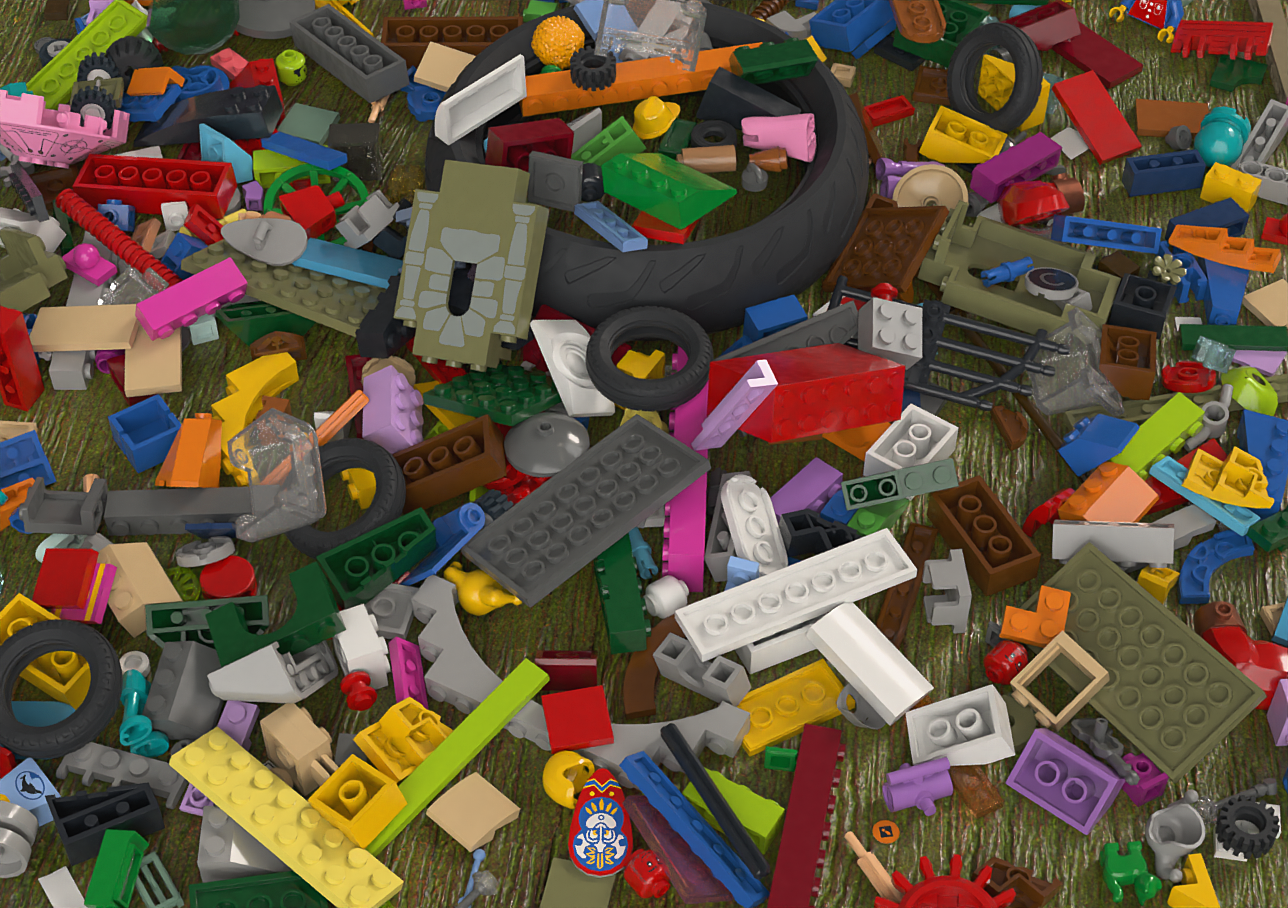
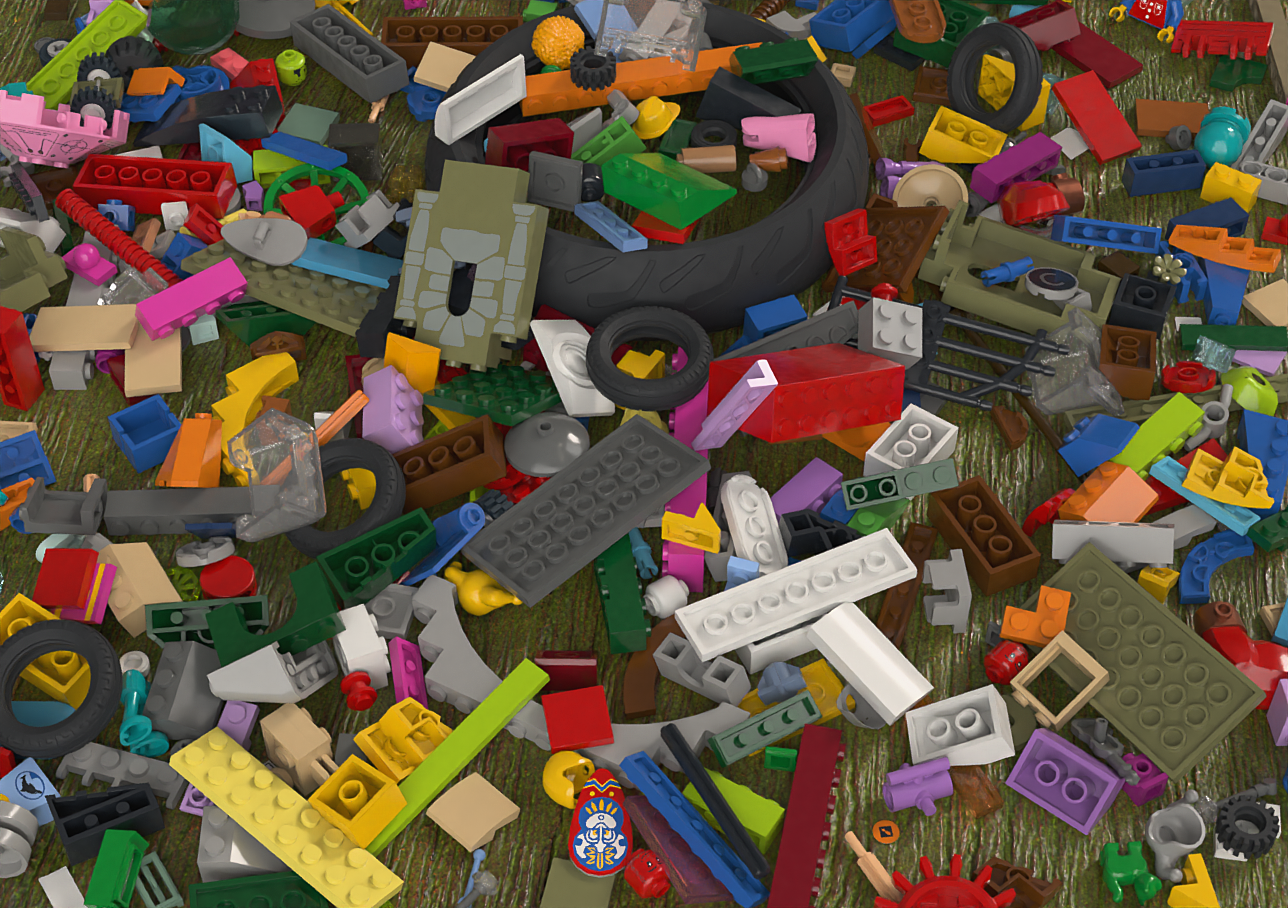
none -> light orange slope [384,332,441,393]
none -> light grey bar [602,89,639,131]
none -> yellow slope [662,502,721,554]
none -> tile [707,690,823,768]
none -> sand blue piece [757,662,807,706]
none -> red slope [824,208,877,276]

